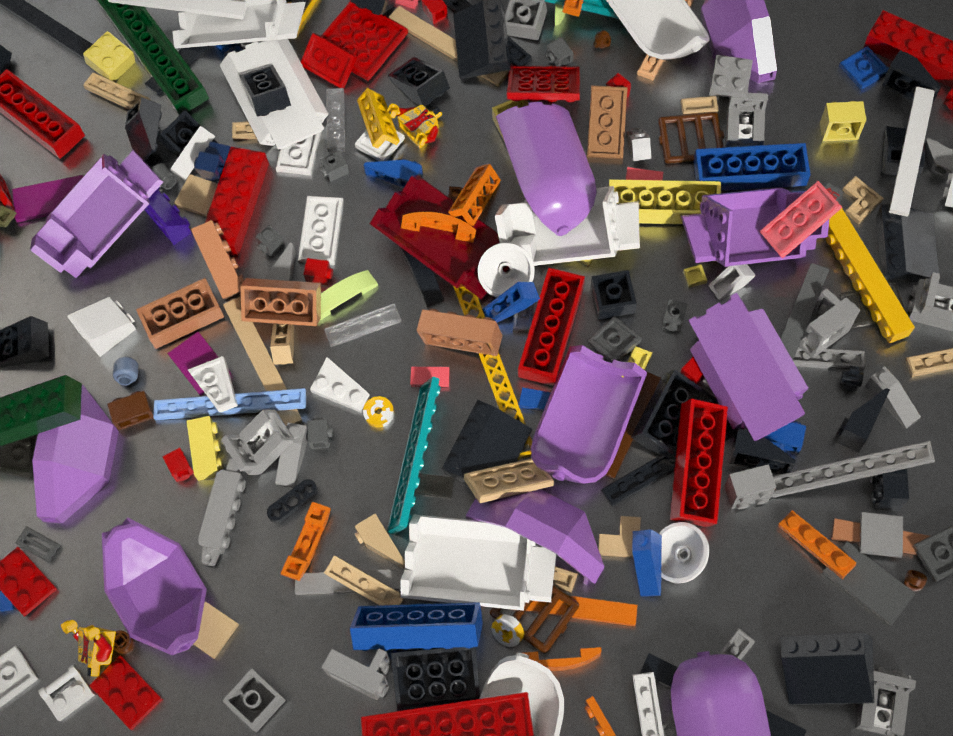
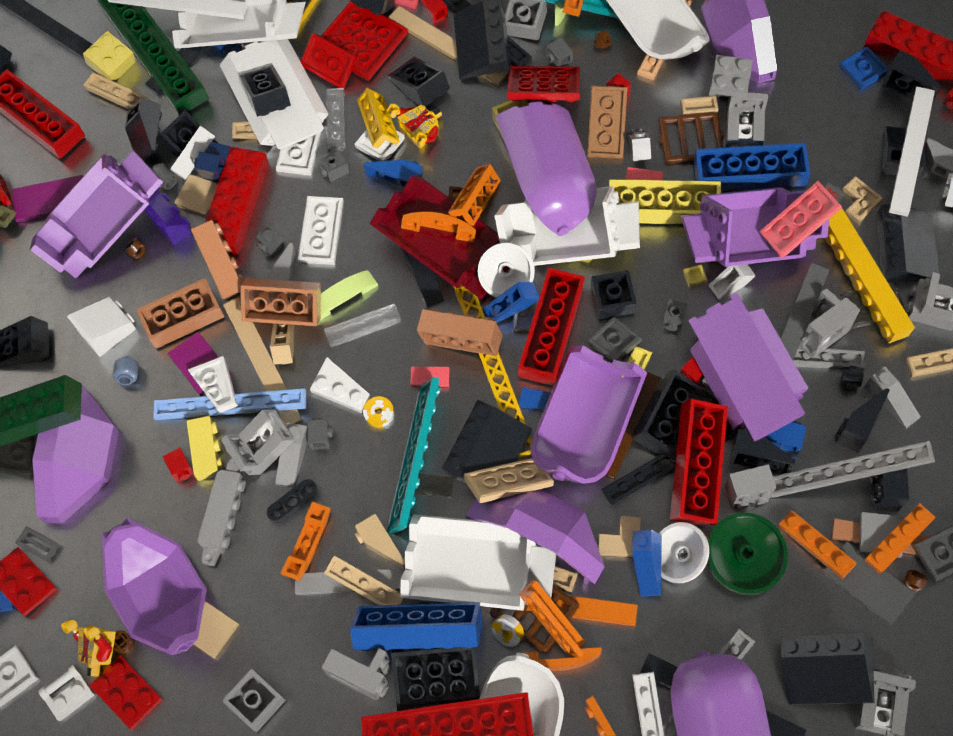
reddish brown brick [107,391,154,431] -> none
red brick [303,258,333,286] -> none
light yellow brick [820,101,866,142] -> none
none -> reddish brown tile [125,238,145,258]
none -> orange fence [518,580,585,658]
none -> dark green dish [707,512,788,595]
none -> orange plate [864,503,936,575]

